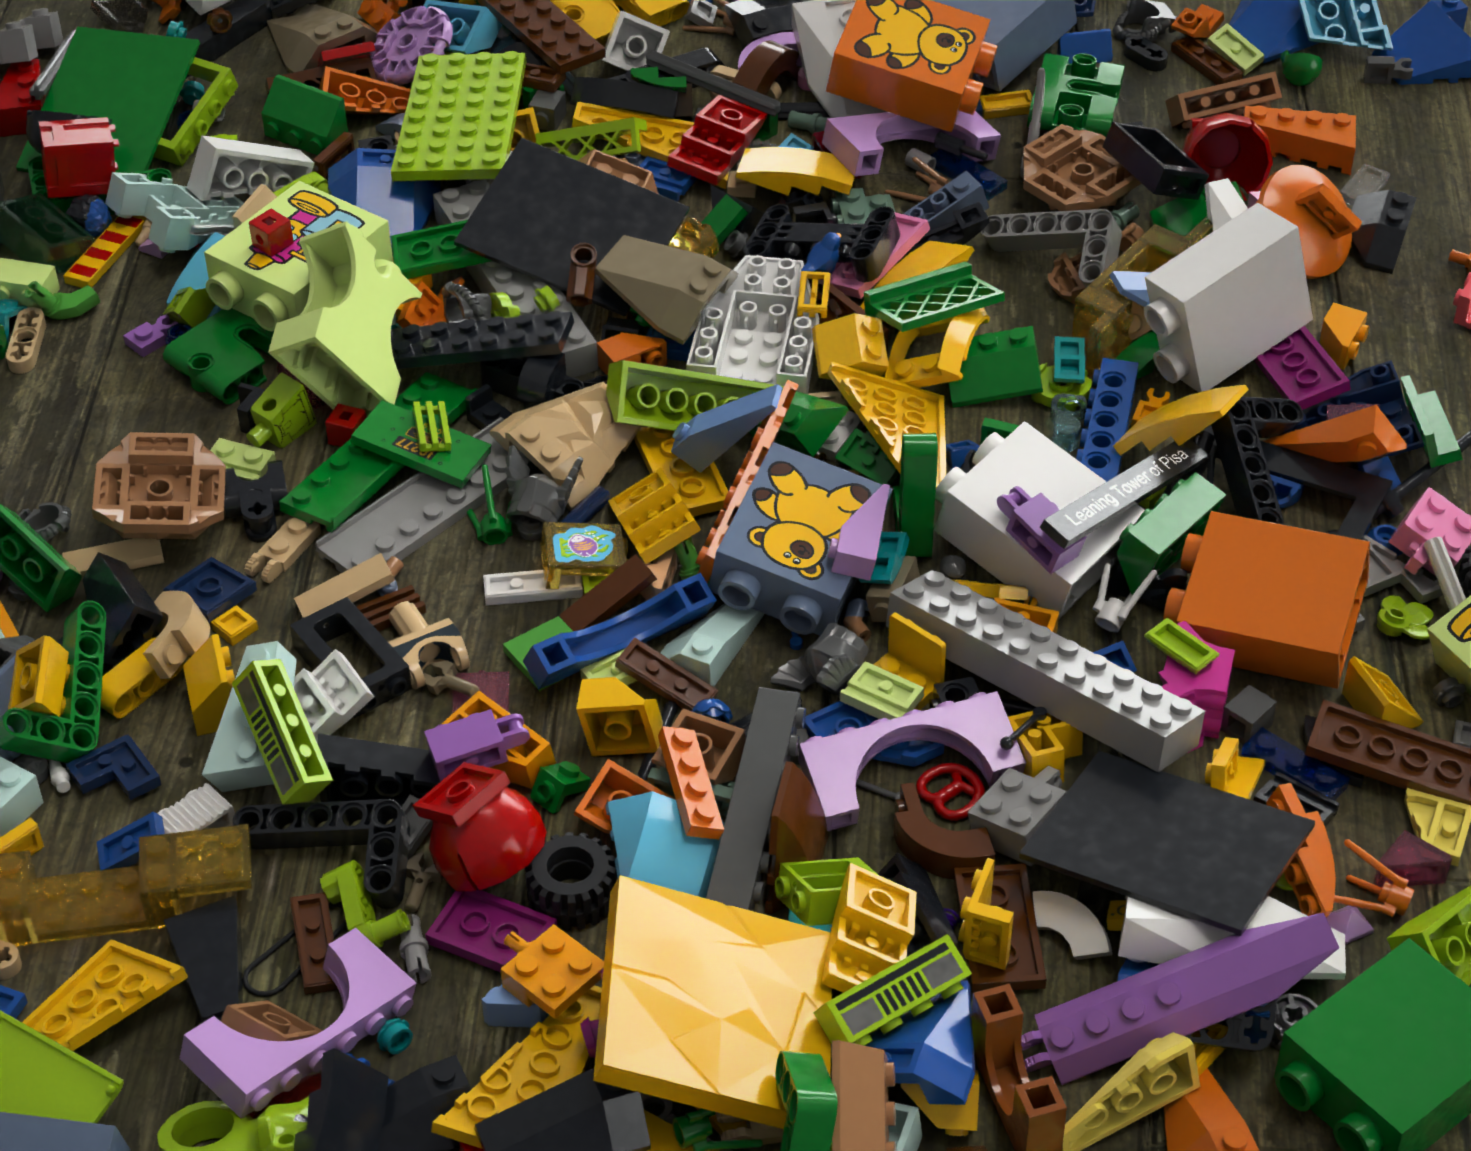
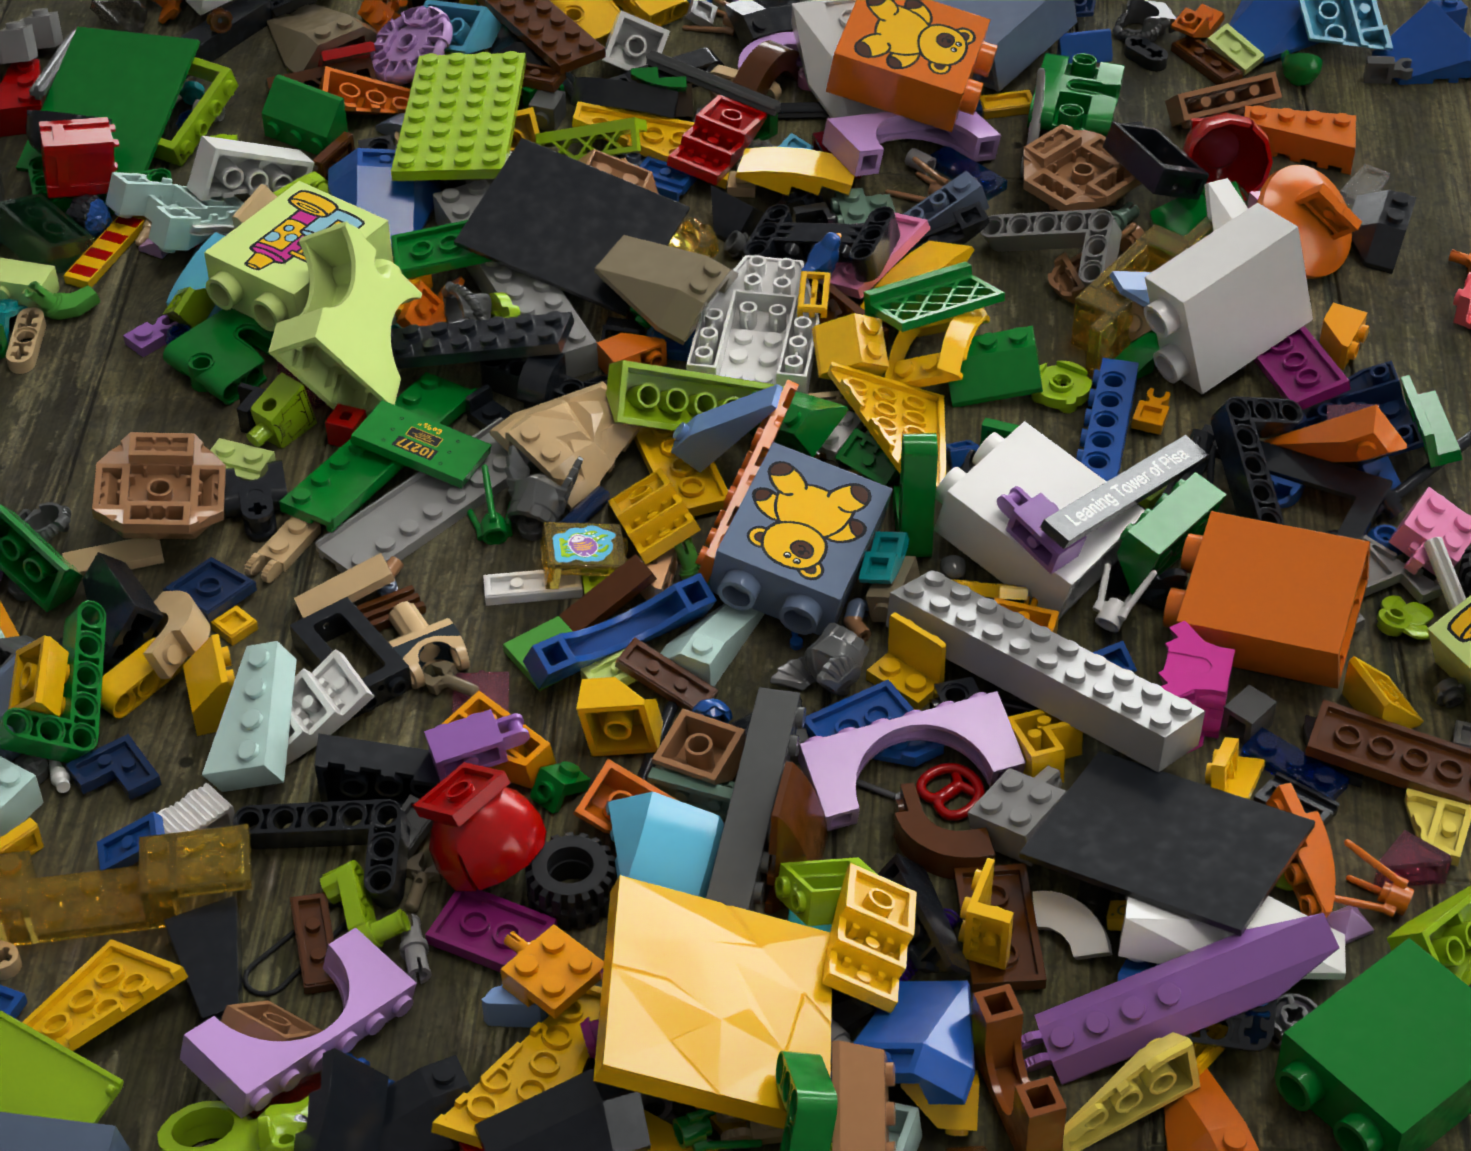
teal plate [166,21,187,38] -> none
lime brick [232,659,333,805] -> none
red piece [249,208,294,256] -> none
teal plate [377,1018,413,1054] -> none
lime tile [413,401,452,452] -> none
lime plate [533,285,560,313] -> none
reddish brown piece [566,243,597,307] -> none
orange plate [658,726,724,840] -> none
green tile [689,194,748,256] -> none
sand green pin [788,111,829,134] -> none
brick [813,934,972,1046] -> none
lavender slope [828,484,890,581] -> none
yellowish green plate [840,661,924,720] -> none
black axle [934,131,988,161] -> none
black hinge [1000,707,1047,750] -> none
clear light blue leg [1050,393,1087,452] -> none
teal slope [1054,336,1085,383] -> none
yellow slope [1113,385,1249,456] -> none
lime tile [1144,618,1219,674] -> none

